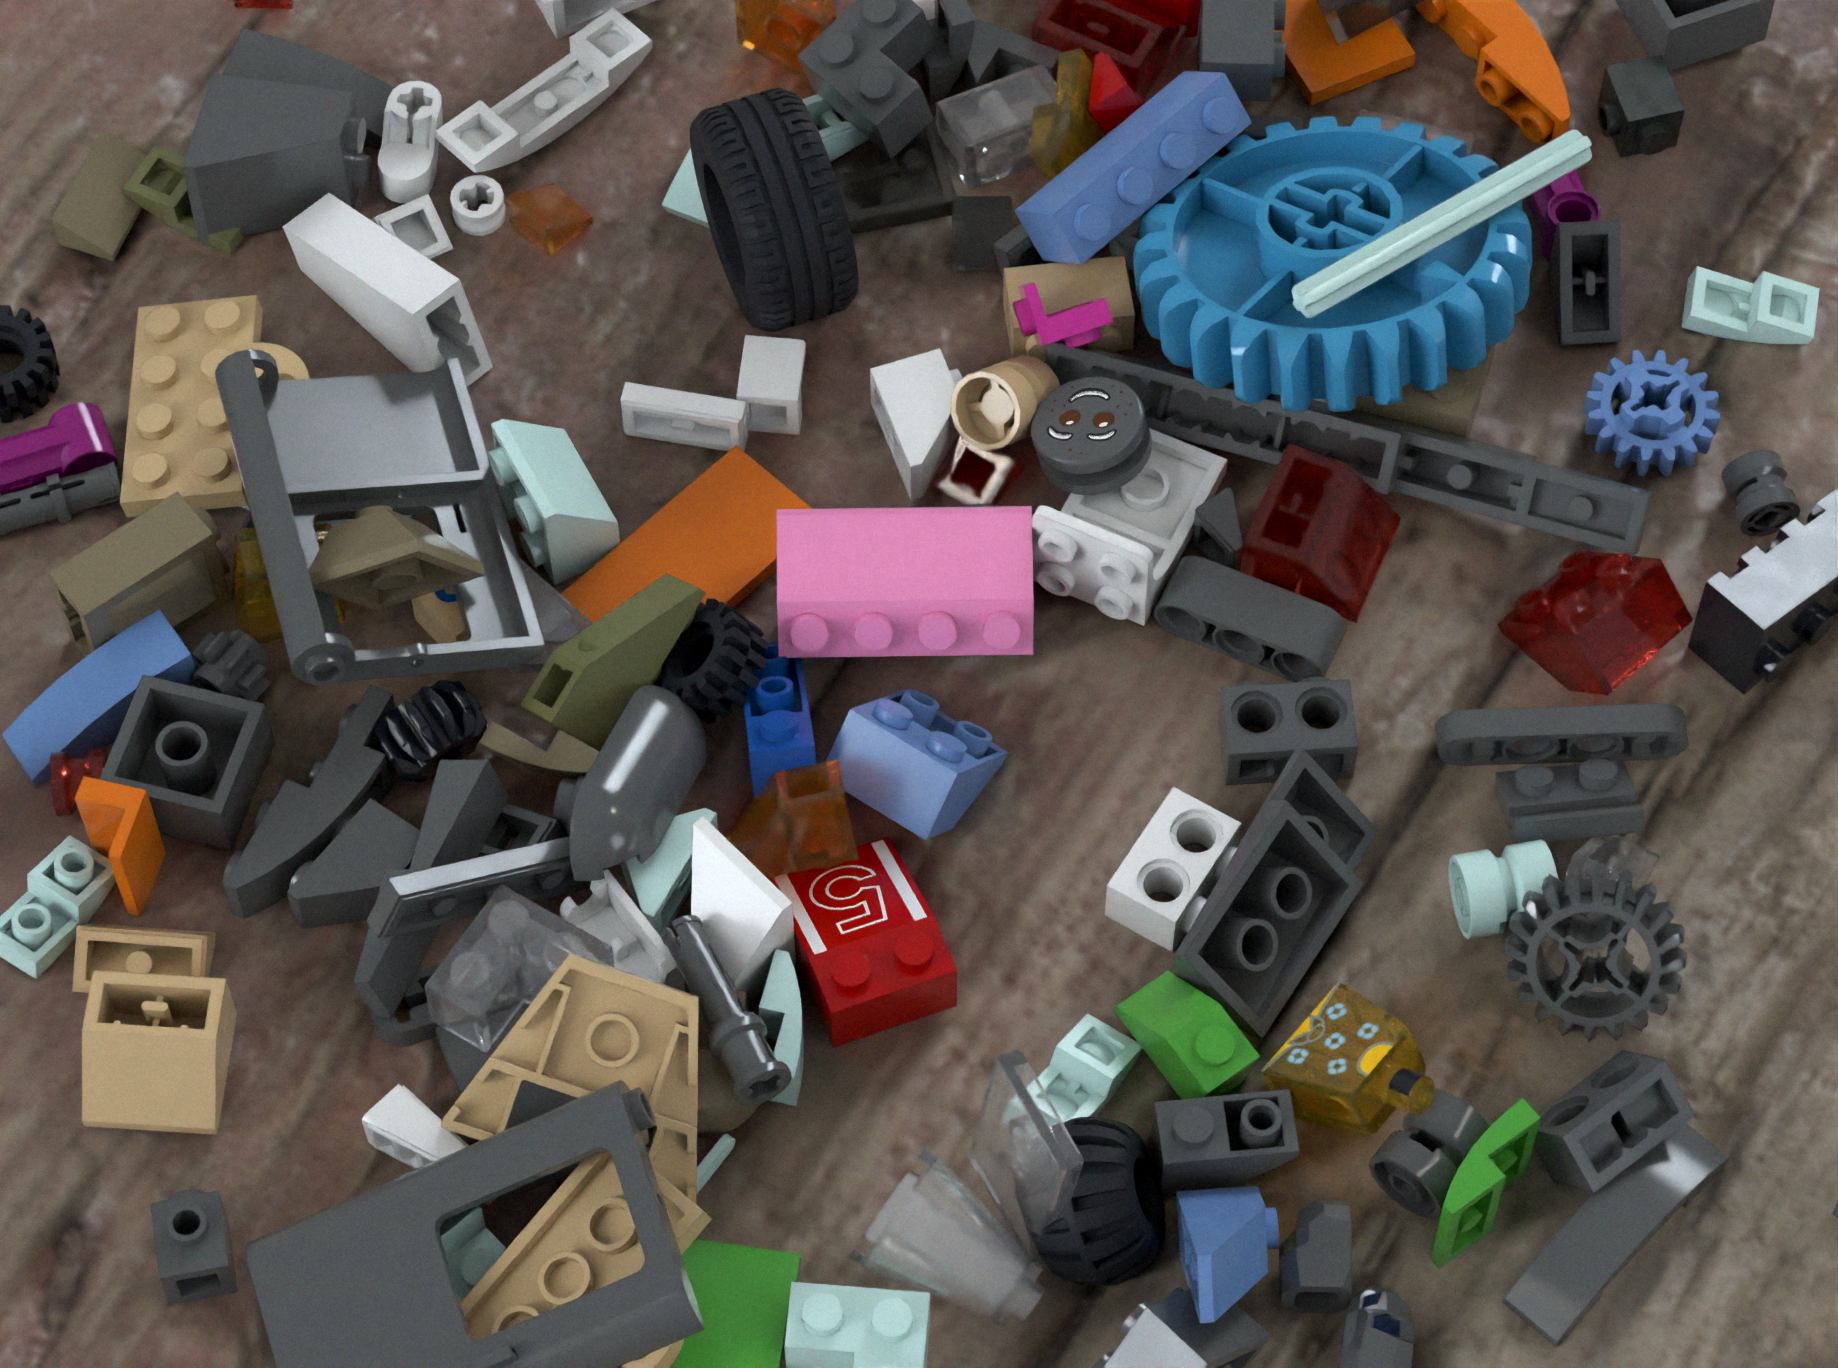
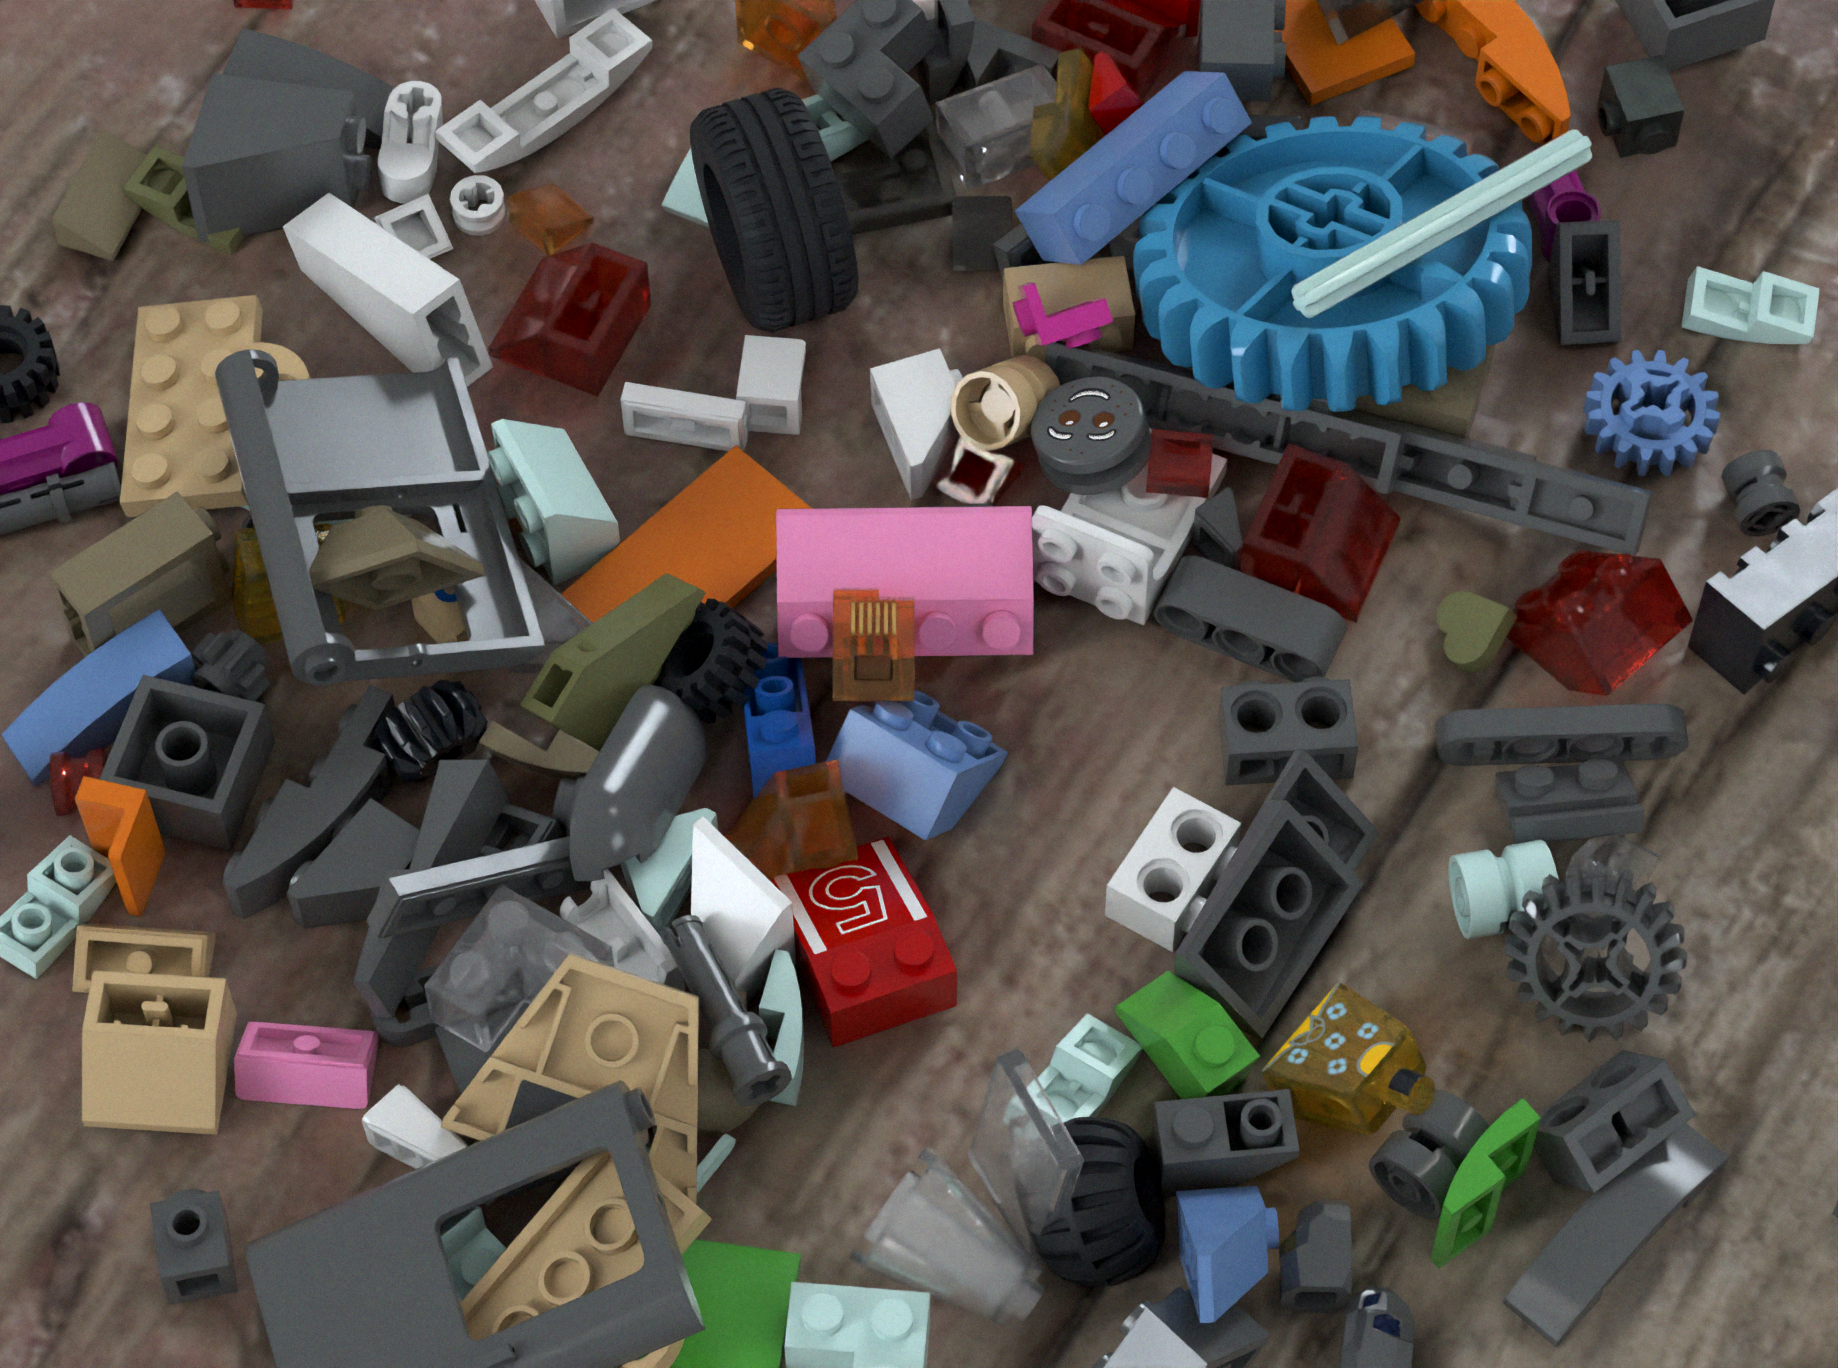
none -> bright pink slope [234,1021,379,1109]
none -> clear red slope [488,242,652,397]
none -> clear orange piece [833,588,914,701]
none -> clear red tile [1146,429,1214,498]
none -> olive tile [1436,590,1518,673]

